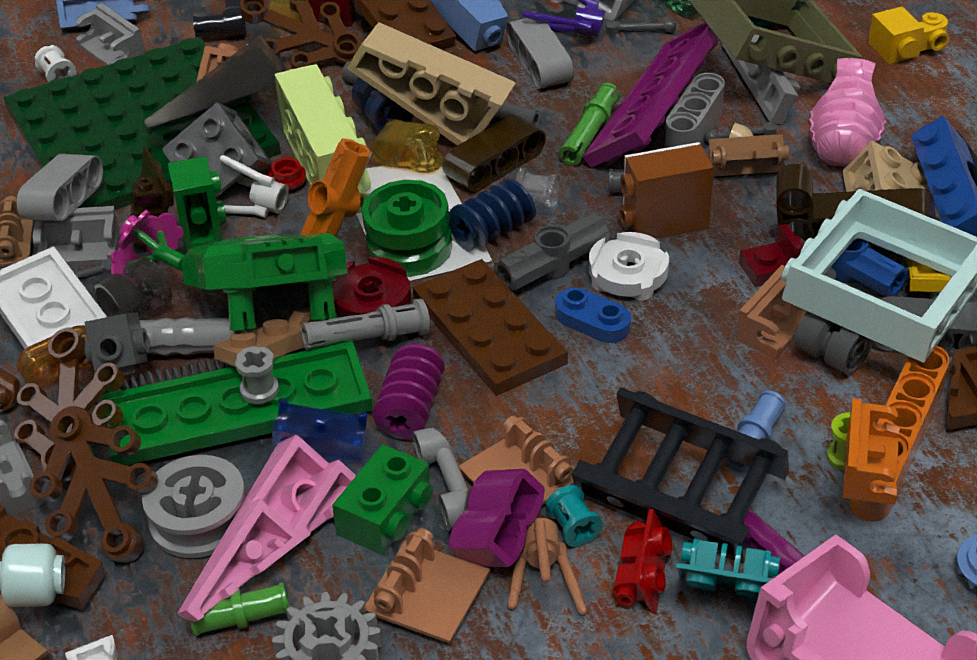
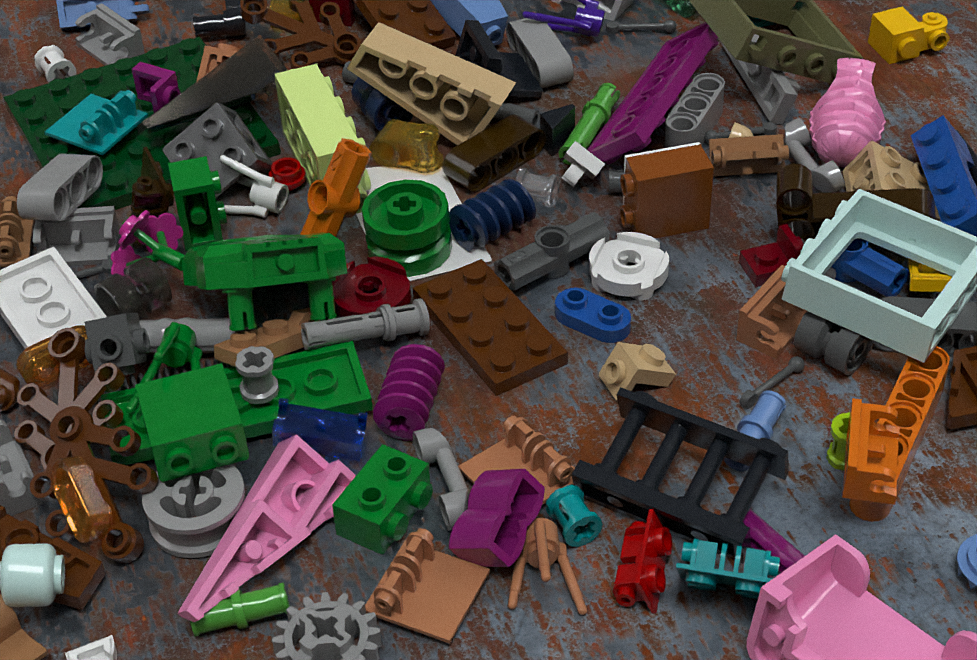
none -> teal hinge [45,90,148,155]
none -> clear orange plate [51,456,113,543]
none -> green plant [126,322,203,414]
none -> magenta bracket [132,62,181,119]
none -> green panel [135,363,249,482]
none -> black bracket [455,20,543,99]
none -> black slope [540,104,575,156]
none -> white tile [562,141,605,187]
none -> tan bracket [599,342,676,400]
none -> dark grey hinge [740,356,805,409]
none -> light grey bar [785,118,845,193]

